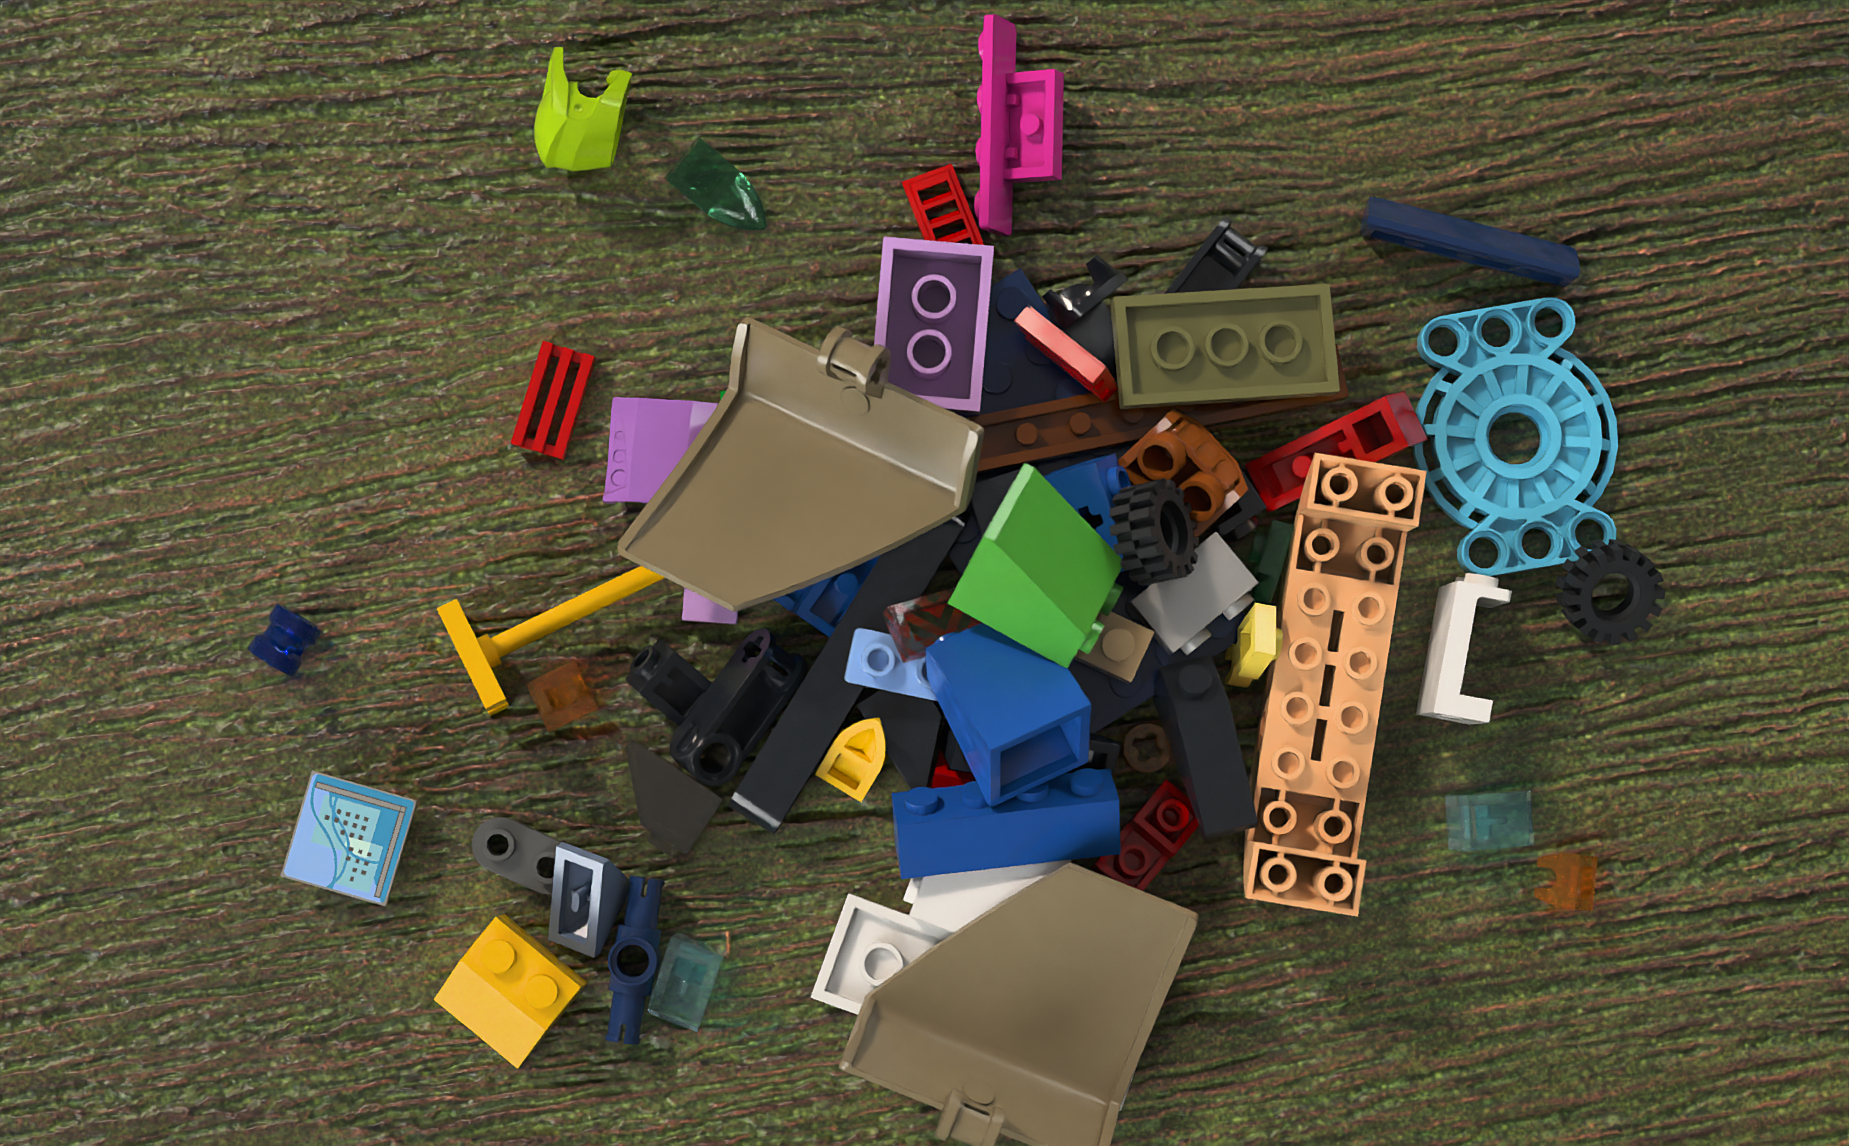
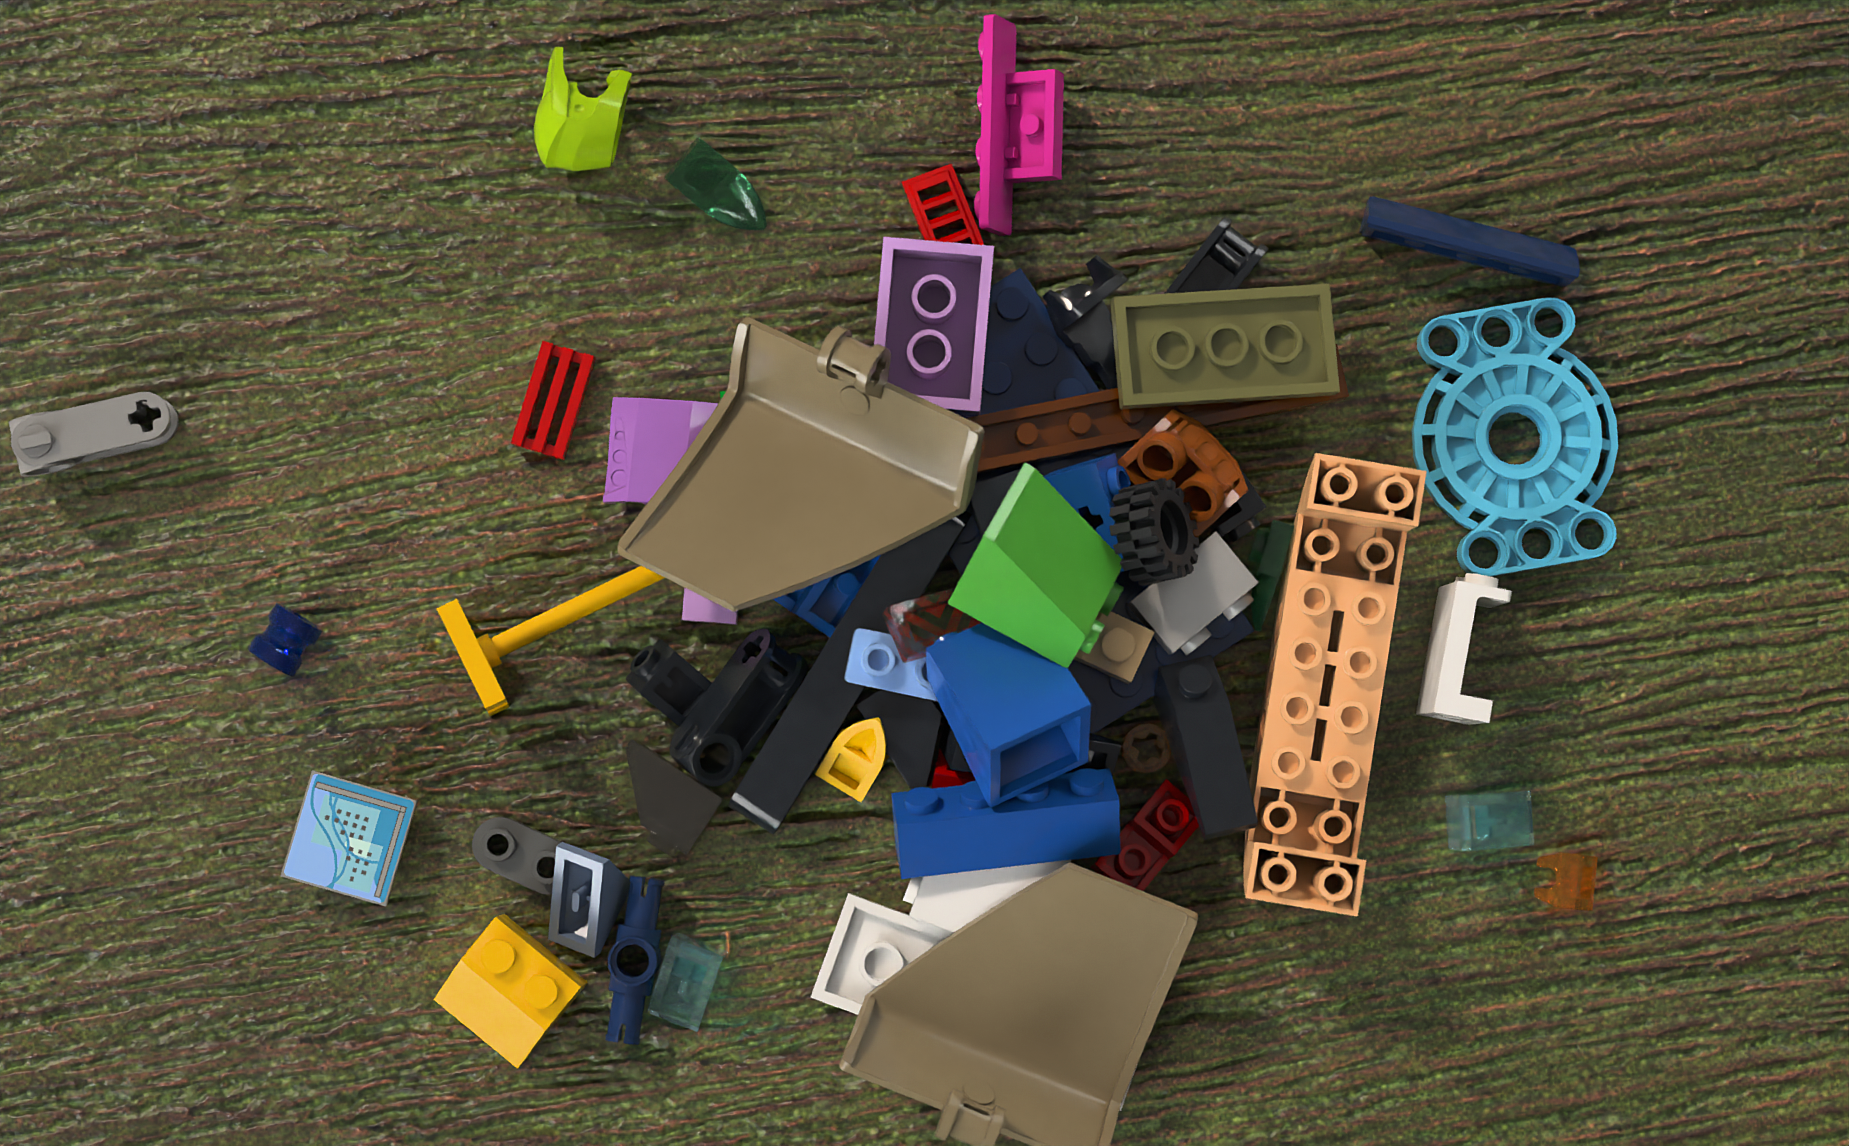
clear orange tile [525,660,600,733] -> none
tile [1014,307,1118,403] -> none
light yellow plate [1225,603,1283,688] -> none
red slope [1245,391,1428,513] -> none
black tyre [1556,539,1665,645] -> none
none -> light grey piece [9,392,179,477]

